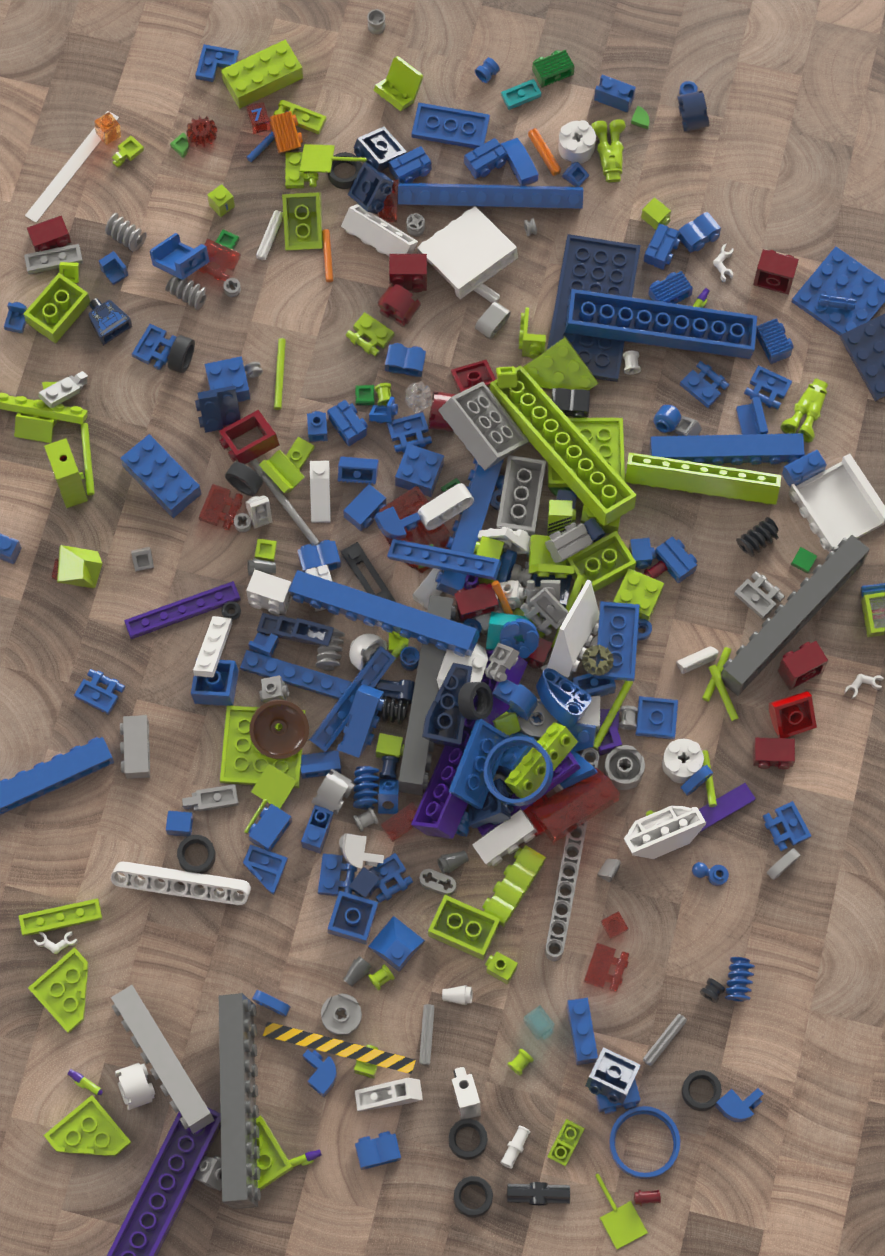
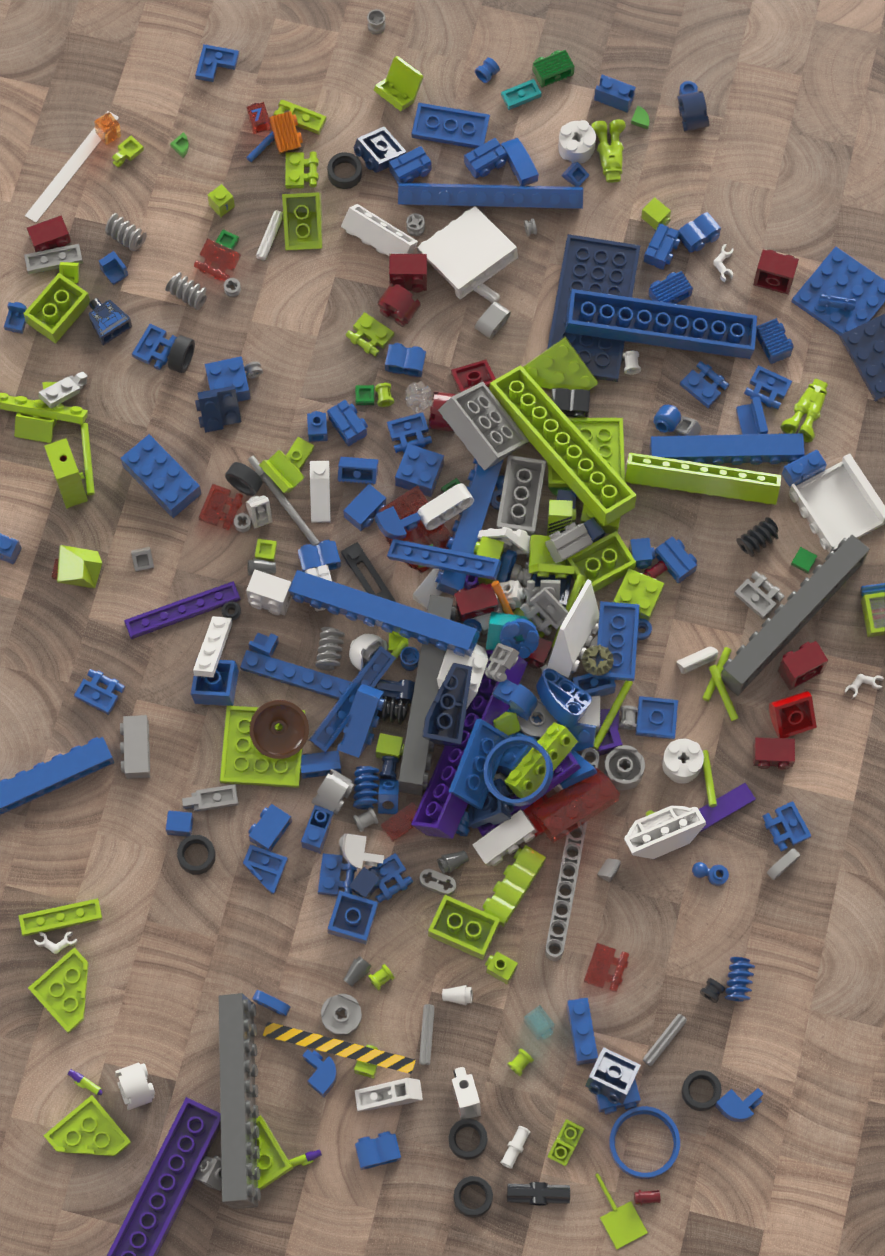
white beam [111,862,251,905] -> none
light grey brick [111,985,215,1134] -> none
blue panel [150,233,210,280] -> none
clear red gear [186,115,218,148] -> none
dark red window [219,410,280,464] -> none
lime brick [221,39,303,109] -> none
lime piece [244,763,297,833] -> none
dark blue slope [257,613,334,647] -> none
light grey brick [259,675,289,703] -> none
lime bar [274,338,286,410] -> none
lime piece [300,144,367,173] -> none
orange bar [322,229,333,282] -> none
dark blue plate [348,162,394,214] -> none
blue slope [368,916,425,972] -> none
blue bracket [369,397,398,423] -> none
clear red hinge [379,180,399,222] -> none
black tyre [458,682,493,720] -> none
lime slope [496,366,517,388] -> none
lime bracket [519,307,546,359] -> none
orange axle [528,128,561,176] -> none
clear red plate [600,911,629,940] -> none
blue beam [681,765,713,796] -> none
piece [693,288,710,308] -> none

